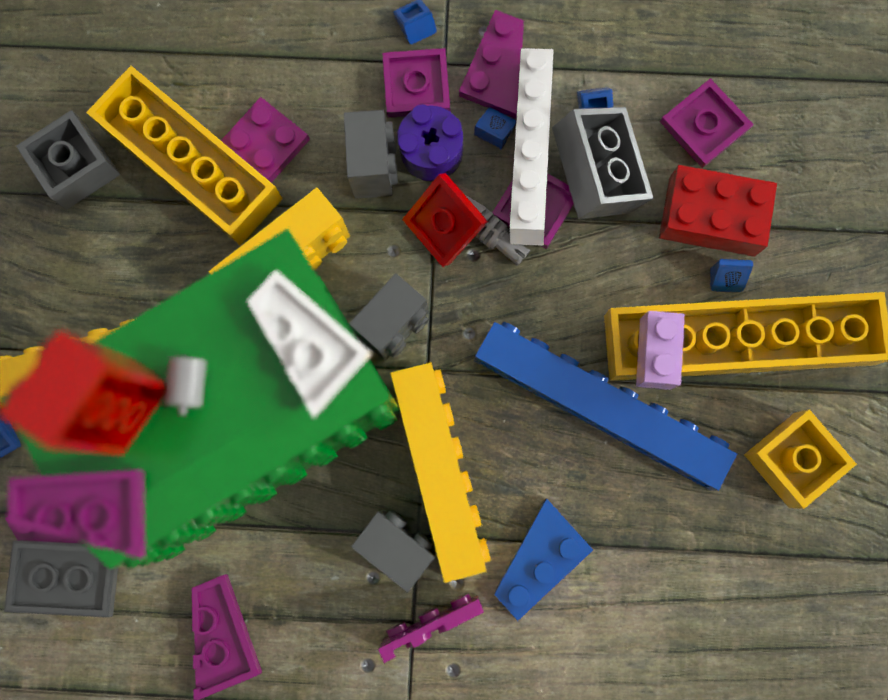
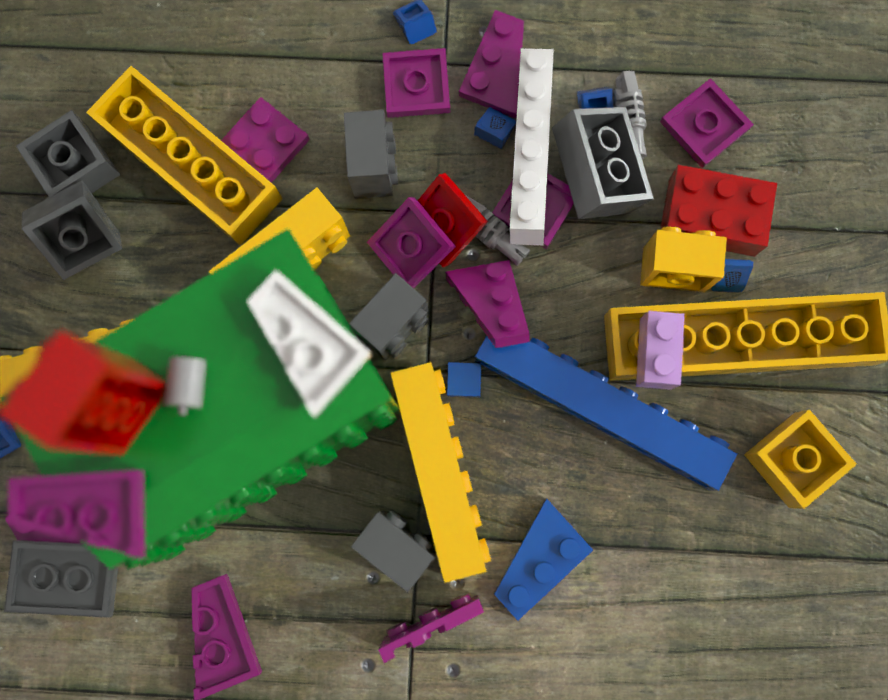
dark purple brick [397,104,463,181] -> none
none -> dark grey brick [21,181,122,280]
none -> magenta plate [367,197,456,288]
none -> magenta wing [445,260,530,348]
none -> blue tile [447,362,481,397]
none -> light grey hinge [613,71,647,160]
none -> yellow brick [640,227,727,292]

